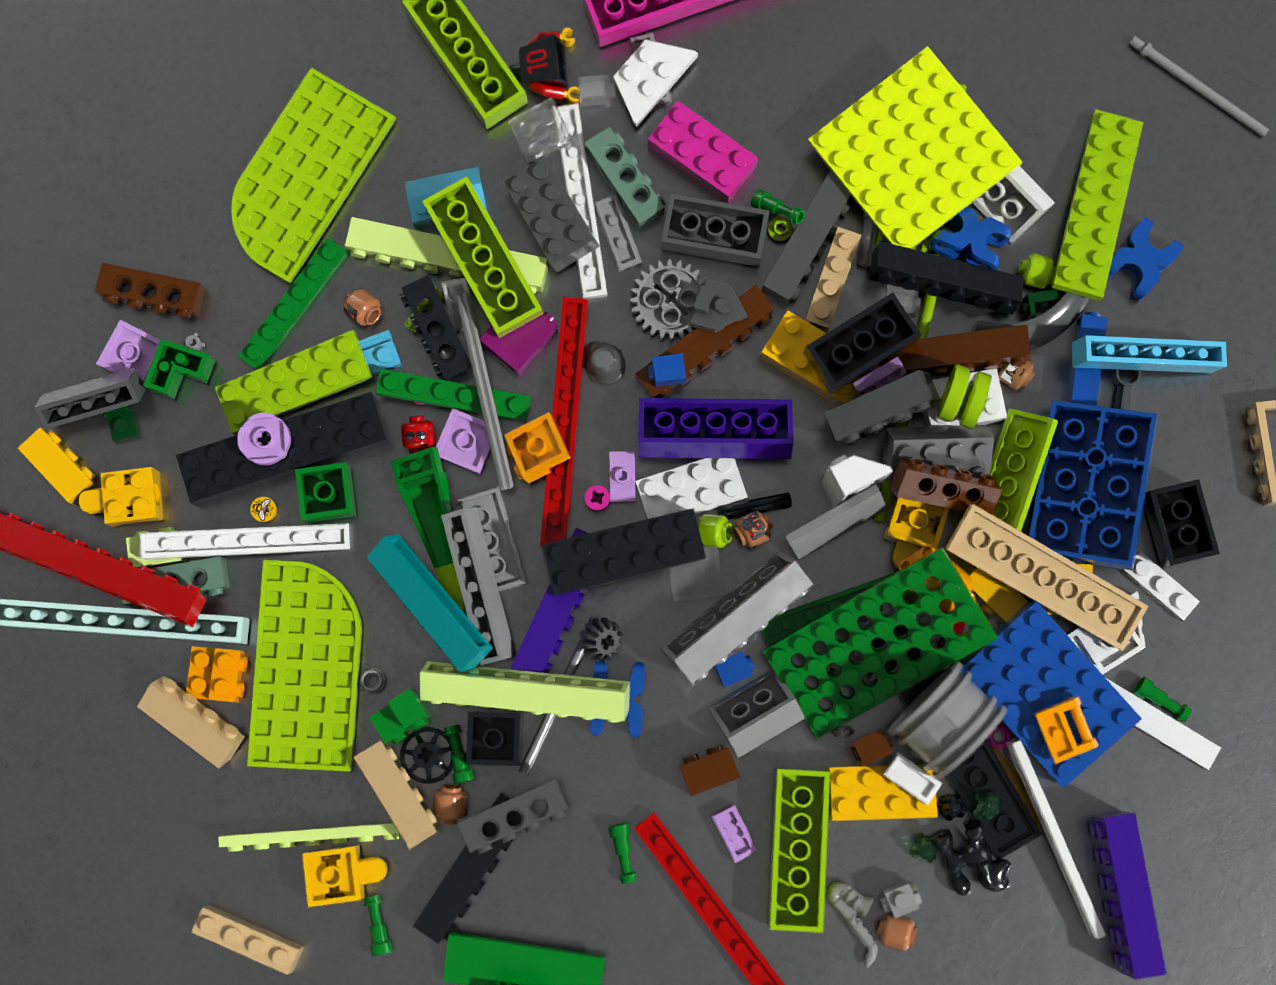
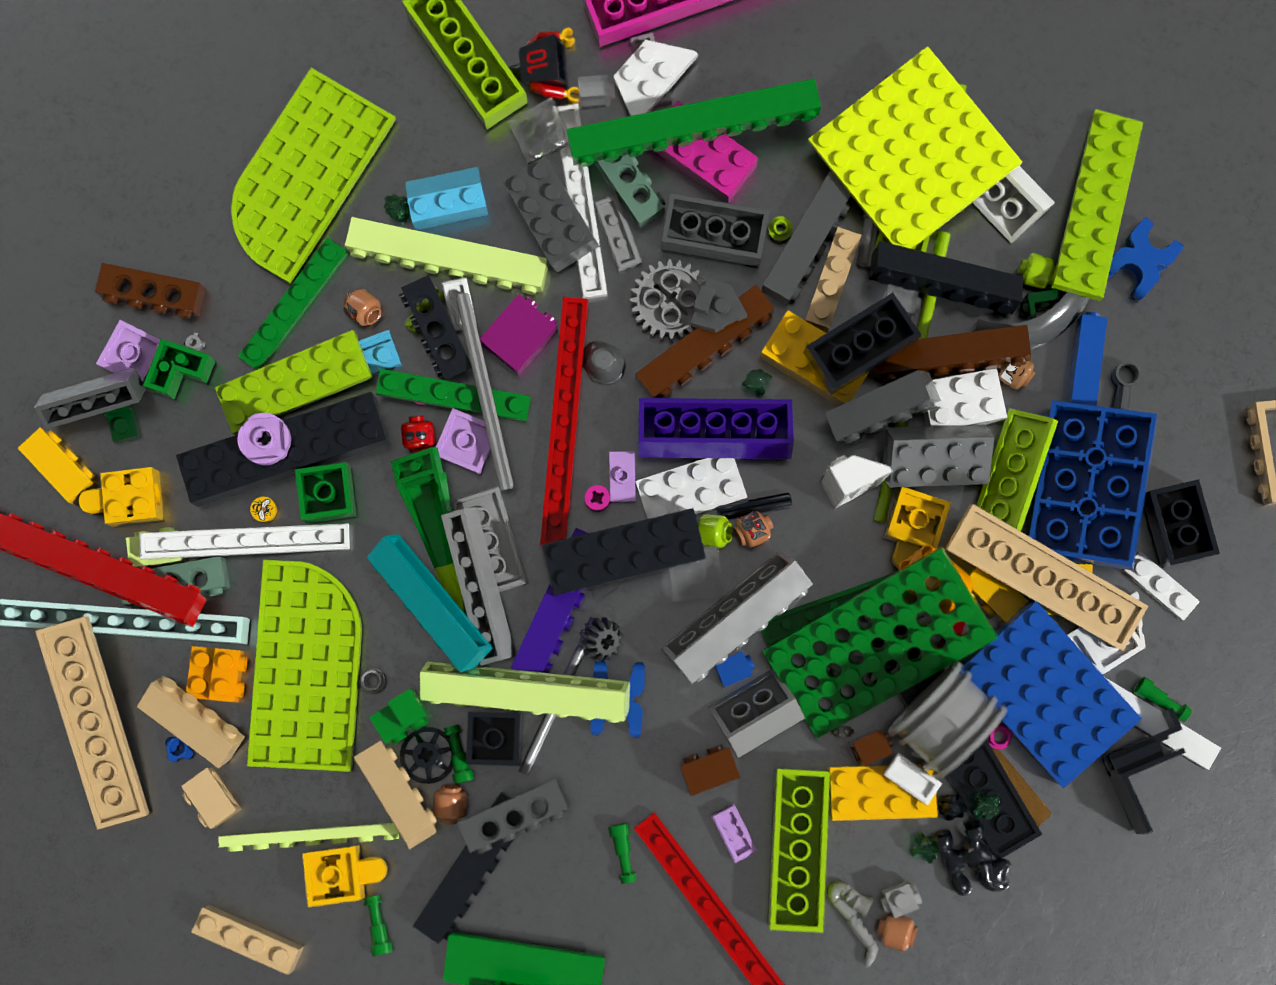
lime brick [422,176,543,338] -> none
light orange plate [504,412,571,484] -> none
blue brick [648,353,686,387] -> none
green piece [751,189,805,224] -> none
light grey tile [785,484,887,559] -> none
lavender plate [853,357,906,396] -> none
reddish brown brick [890,458,1002,515] -> none
blue piece [930,207,1012,270] -> none
lime wheel [937,364,992,429] -> none
white tile [1006,738,1106,939] -> none
light orange plate [1034,696,1098,764] -> none
medium azure brick [1072,335,1227,373] -> none
dark purple brick [1089,811,1167,980] -> none
light grey bar [1129,36,1269,137] -> none
none -> tan plate [35,615,149,830]
none -> blue plate [165,737,193,762]
none -> tan brick [181,767,242,829]
none -> clear green plant [384,194,410,221]
none -> green brick [567,78,821,167]
none -> clear green plant [742,369,772,396]
none -> black piece [1103,708,1186,834]

